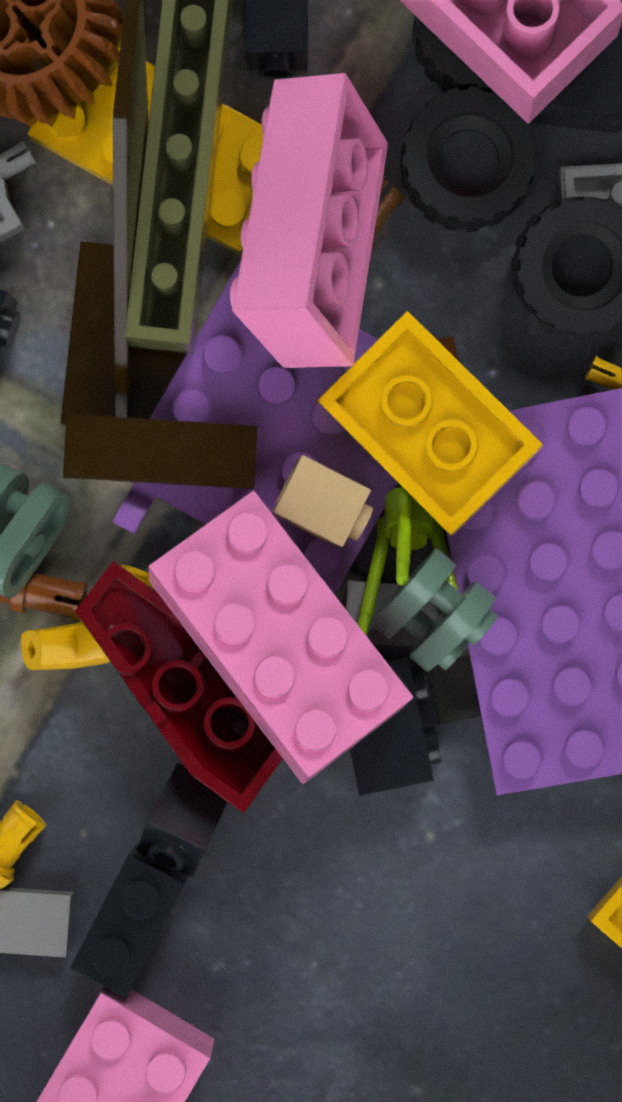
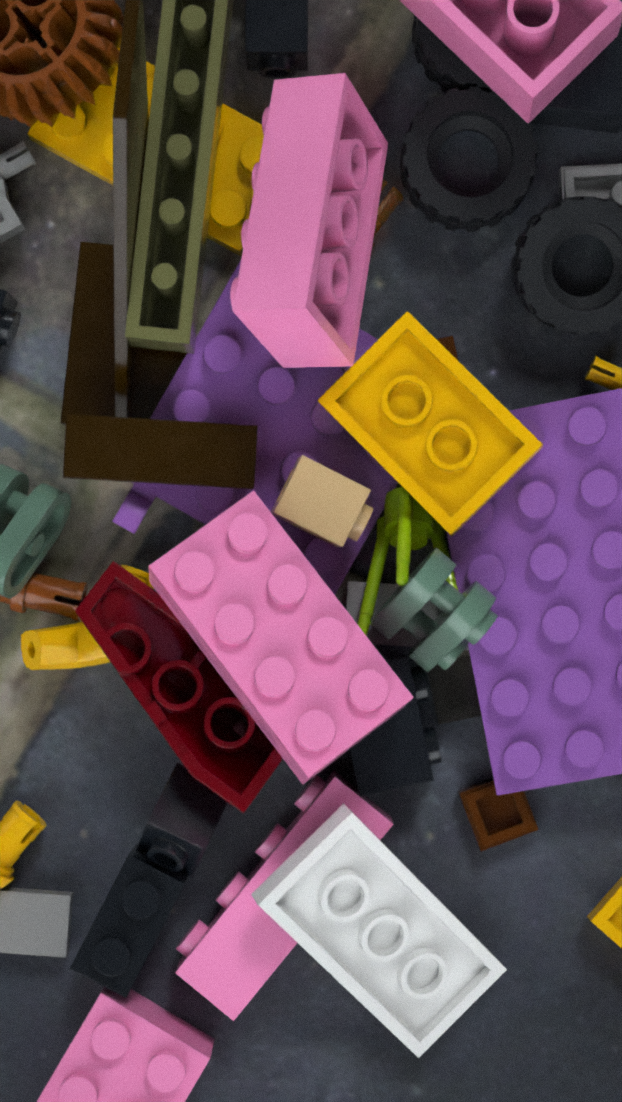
none -> bright pink brick [175,770,394,1021]
none -> white plate [251,803,507,1058]
none -> reddish brown tile [458,778,539,851]

